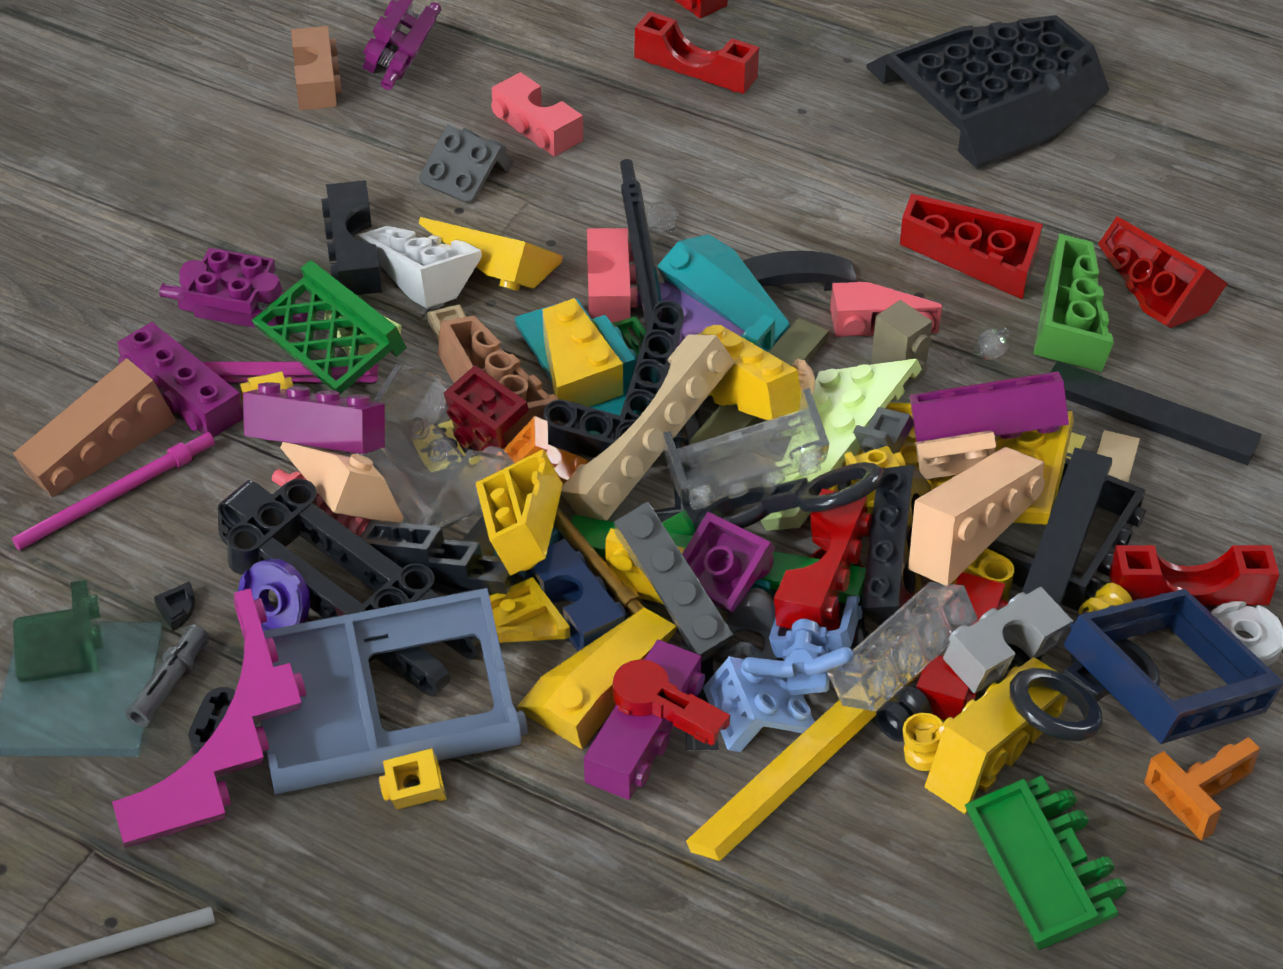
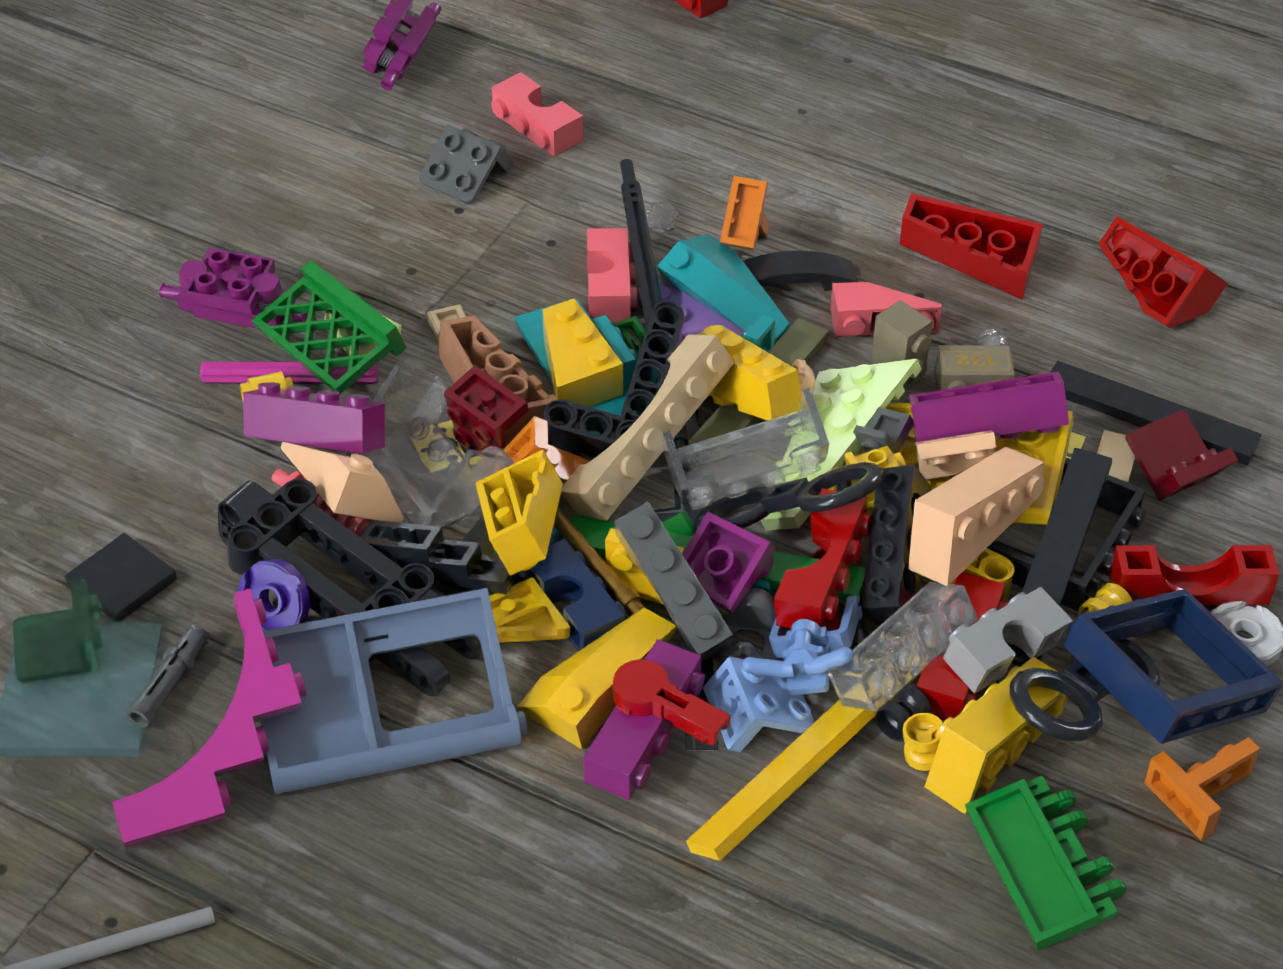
dark pink bar [12,432,215,551] -> none
nougat wedge [13,358,177,498] -> none
magenta brick [117,322,244,437] -> none
black tile [154,581,195,631] -> none
black beam [188,687,235,755] -> none
nougat arch [291,26,342,110] -> none
black arch [321,180,382,295] -> none
white wedge [357,226,482,309] -> none
yellow brick [379,748,447,810] -> none
yellow wedge [418,217,563,292] -> none
red arch [634,11,759,94] -> none
black wedge [866,15,1109,169] -> none
bright green wedge [1033,233,1114,372] -> none
none -> black tile [64,533,177,624]
none -> orange bracket [720,176,770,251]
none -> dark tan brick [935,345,1014,391]
none -> dark red bracket [1125,410,1238,501]

